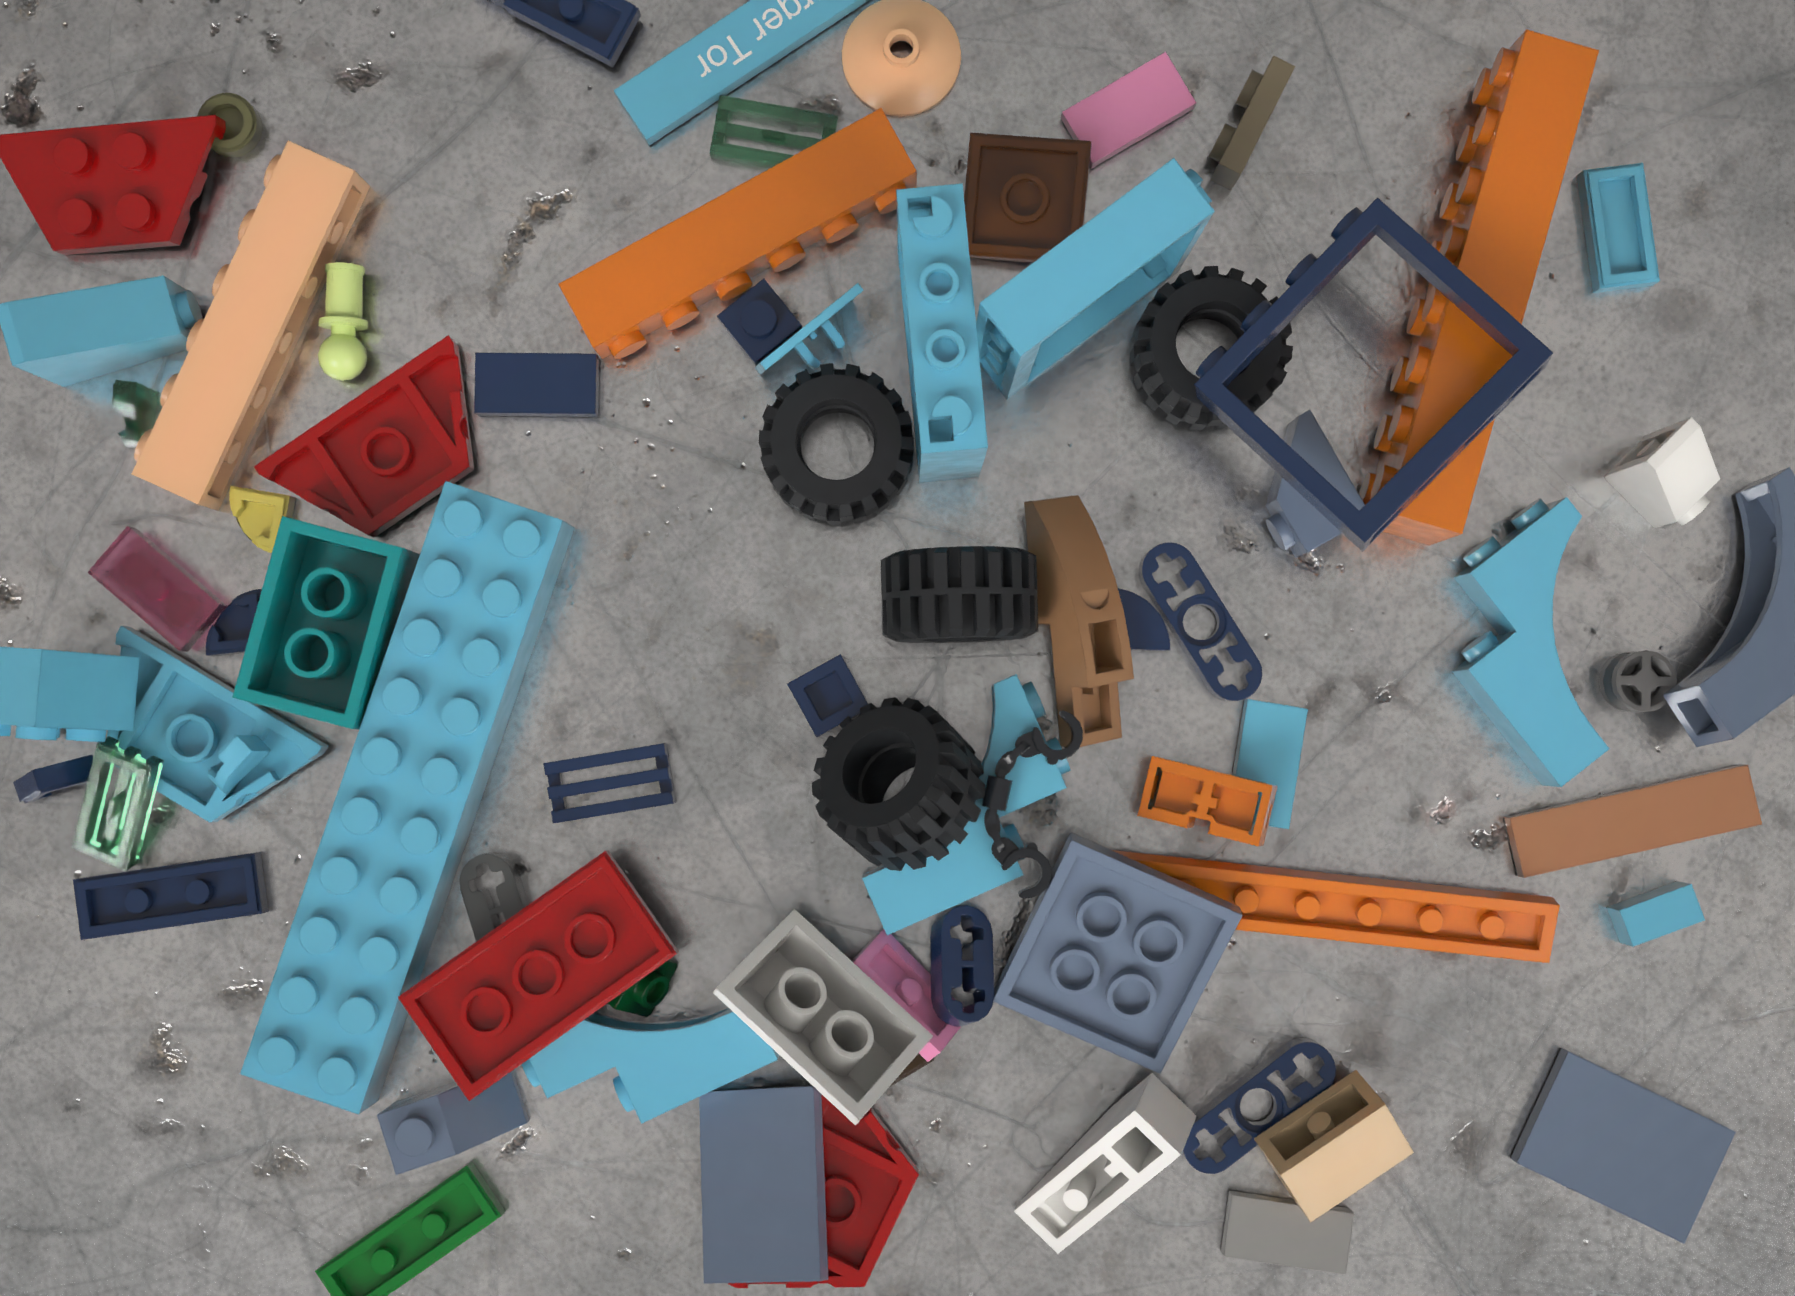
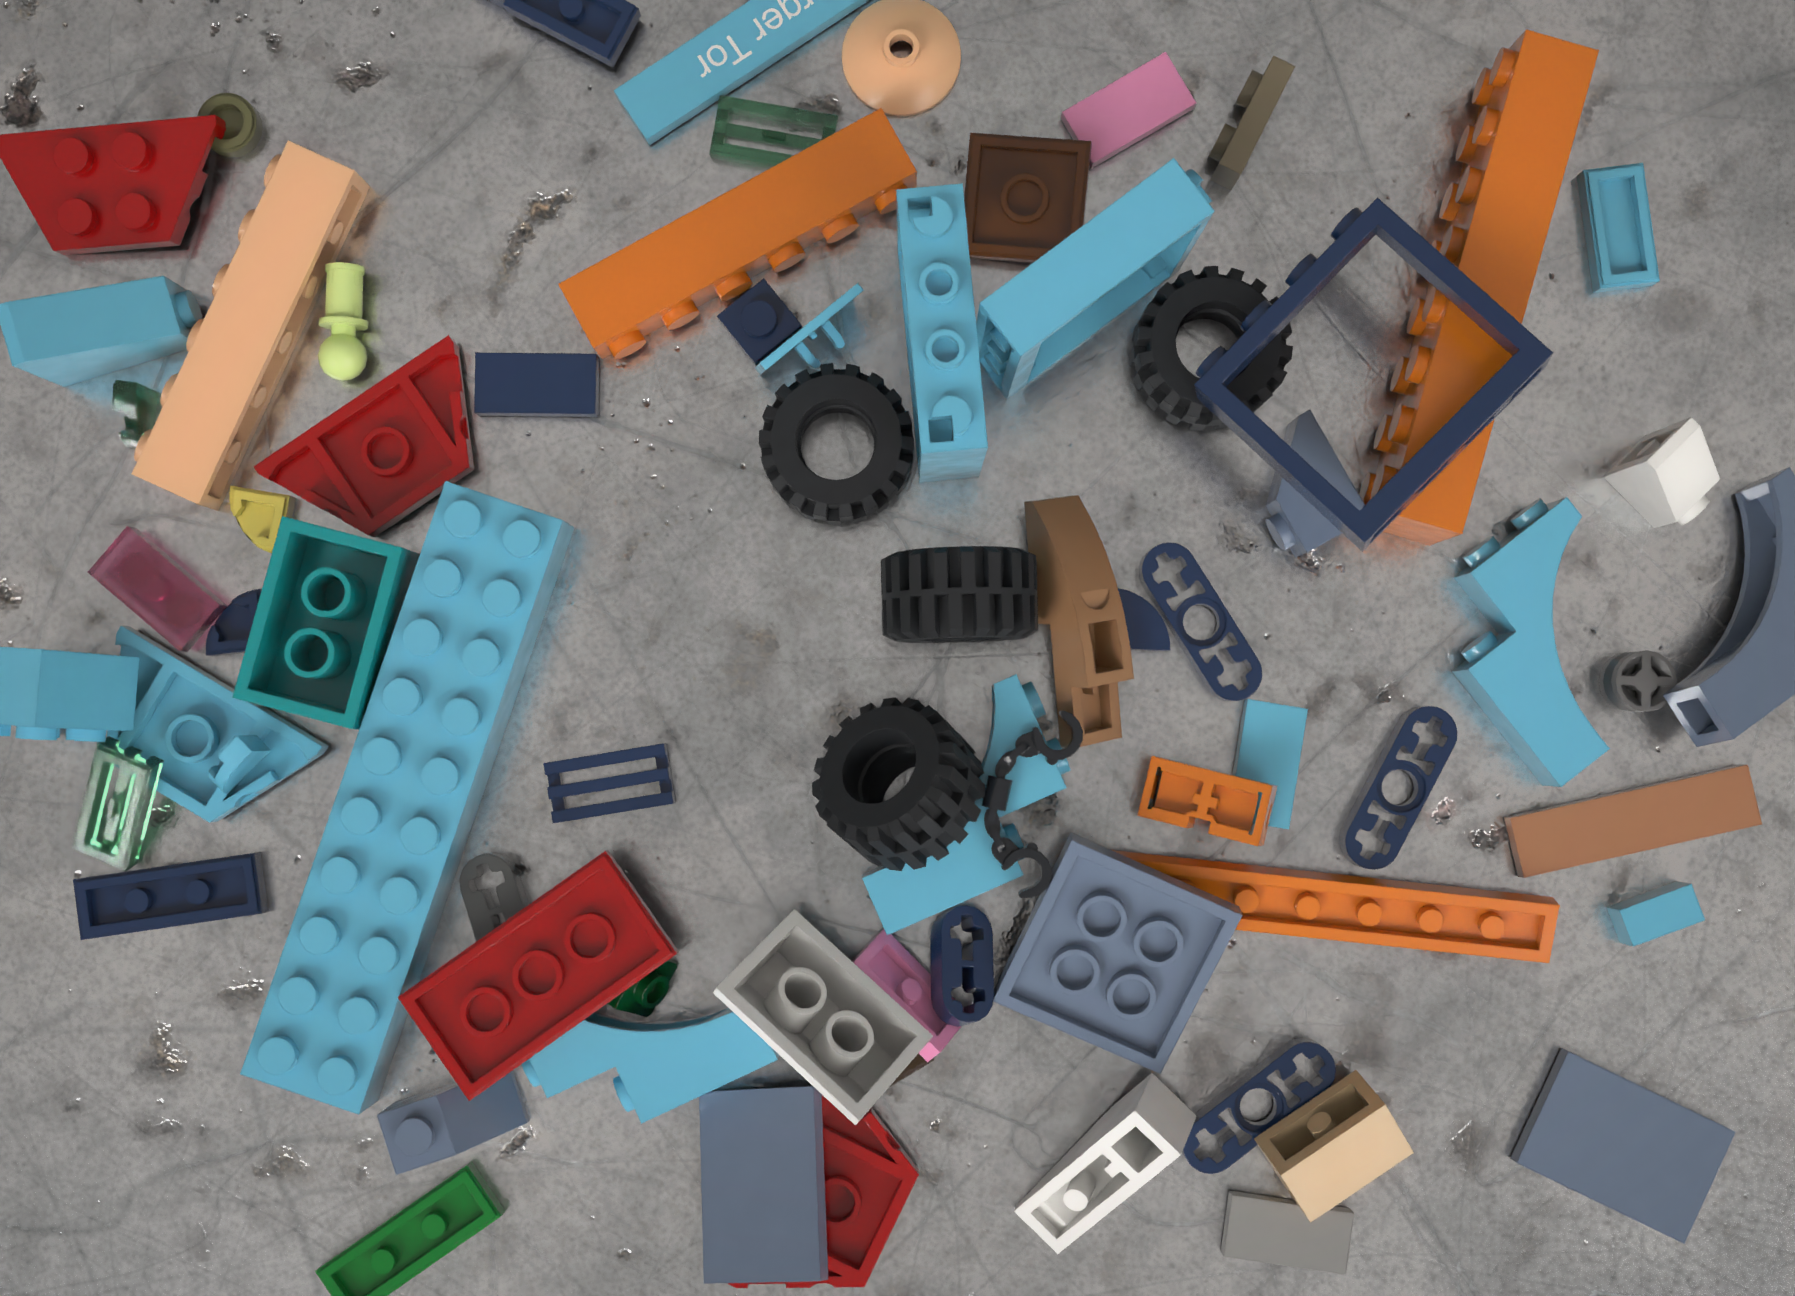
dark blue tile [13,754,99,804] -> none
dark blue plate [787,654,868,737] -> none
none -> dark blue beam [1339,706,1457,870]

